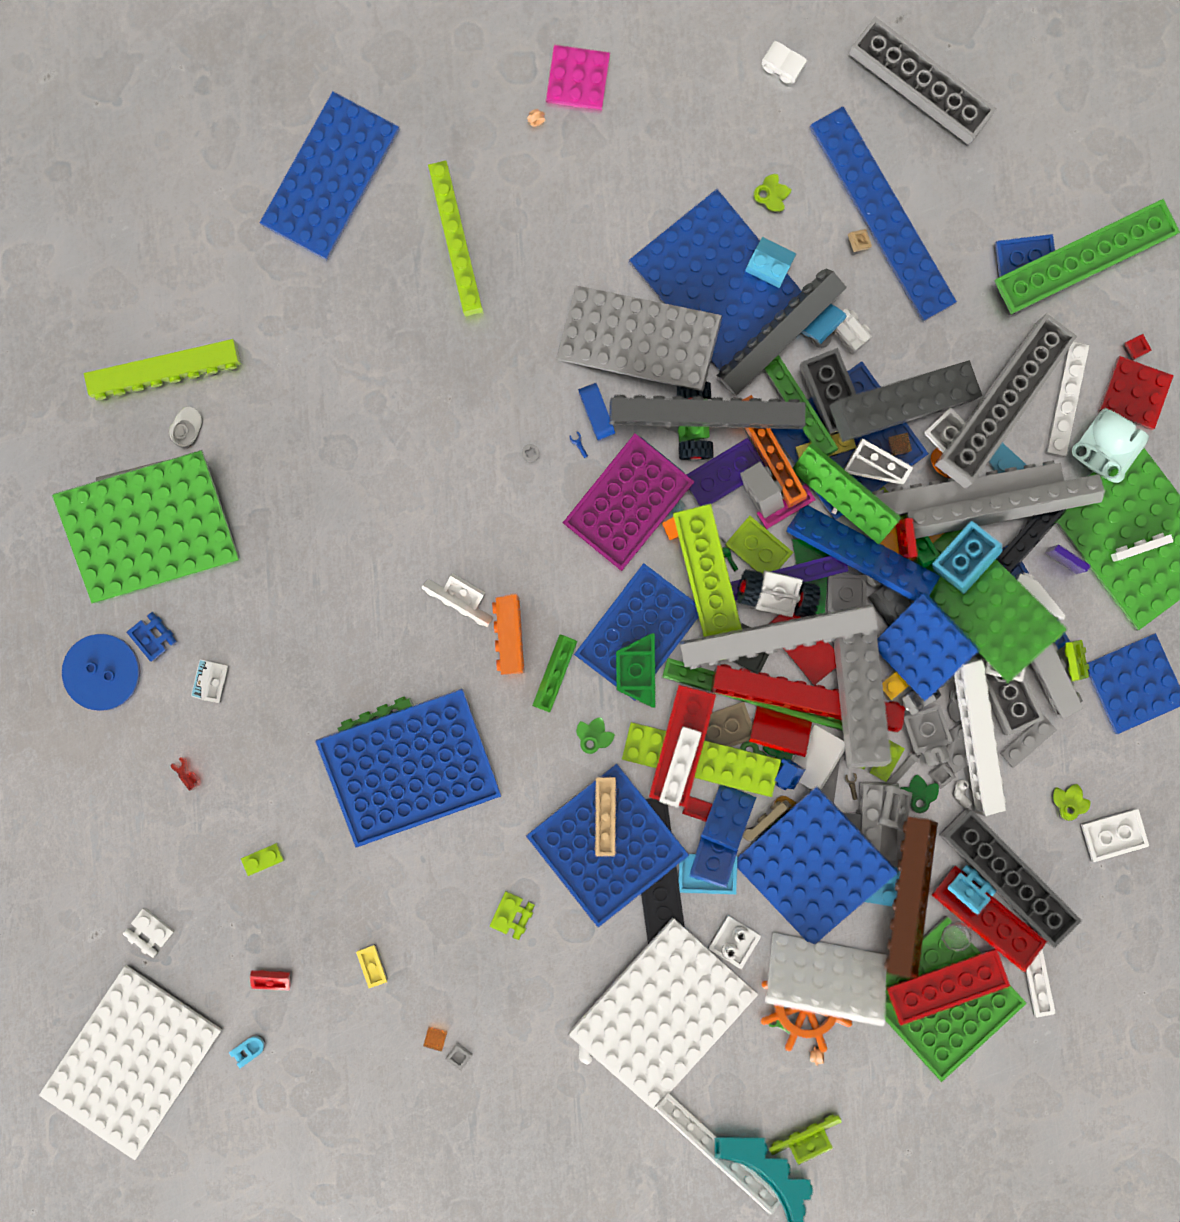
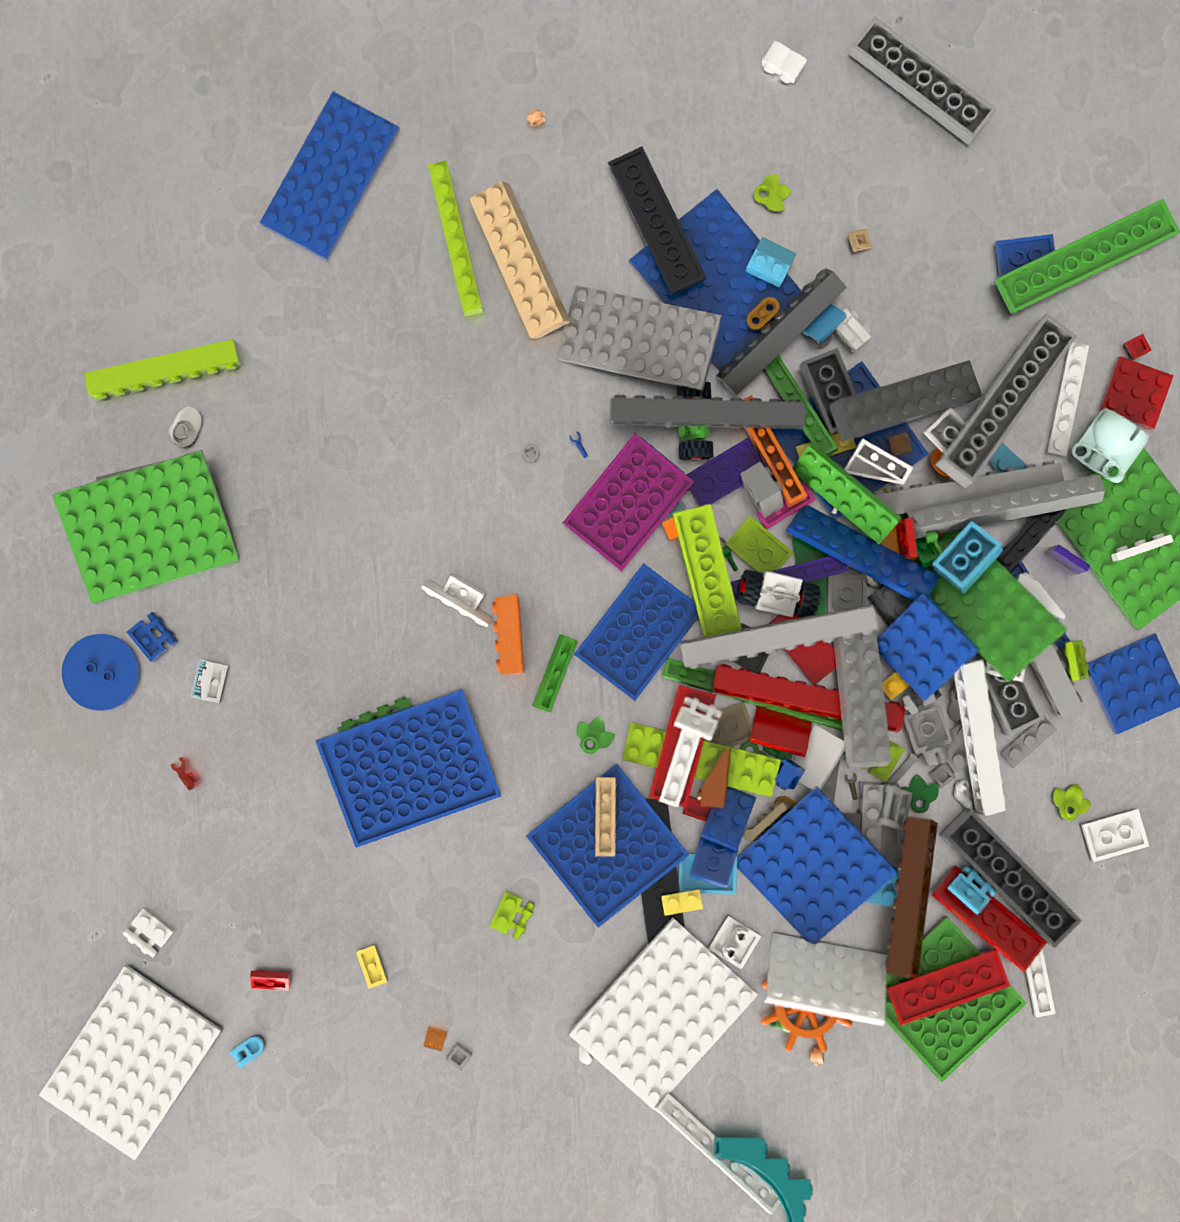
lime plate [241,843,285,876] -> none
dark pink plate [546,45,610,110] -> none
blue beam [578,383,615,440] -> none
green wing [616,633,655,708] -> none
lime bracket [769,1115,842,1165] -> none
blue plate [810,106,957,322] -> none
clear hair [942,921,972,951] -> none
none -> tan brick [469,181,570,339]
none -> black plate [608,146,706,296]
none -> light yellow plate [661,889,703,916]
none -> white plate [674,696,722,740]
none -> dark orange slope [698,749,731,808]
none -> pearl gold plate [746,297,780,331]
none -> bright green hand [925,531,943,555]

